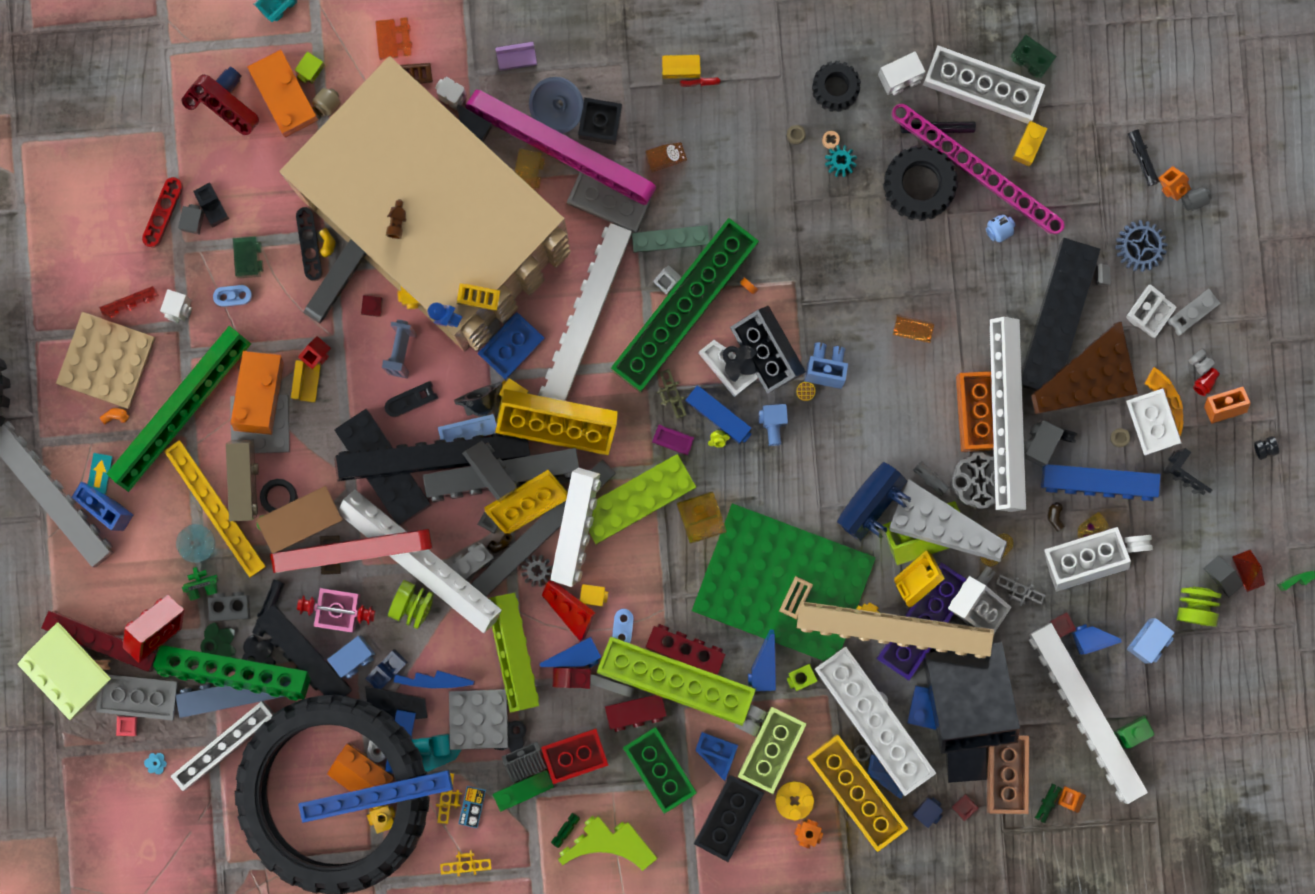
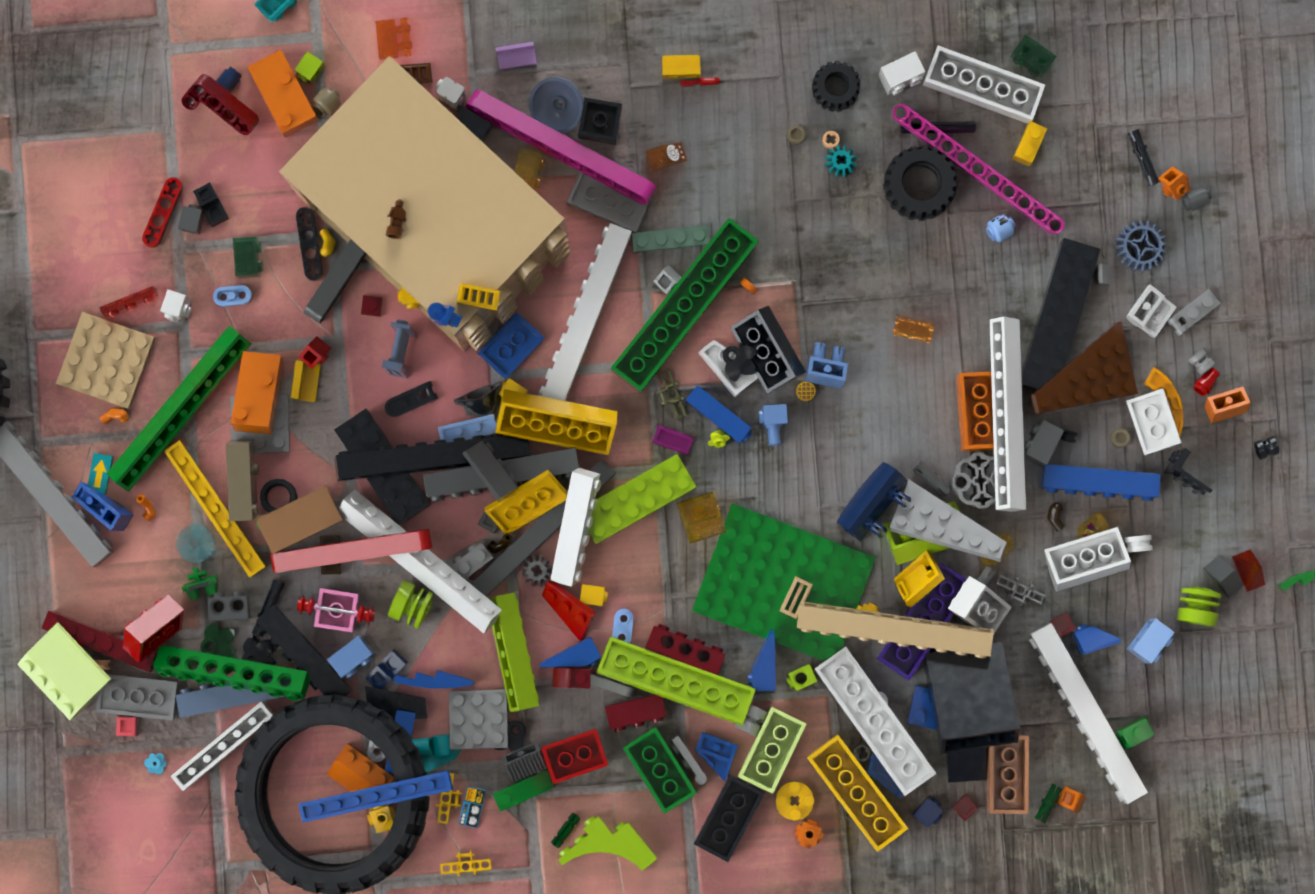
none -> orange arm [136,494,156,522]
none -> light grey plate [671,735,707,785]

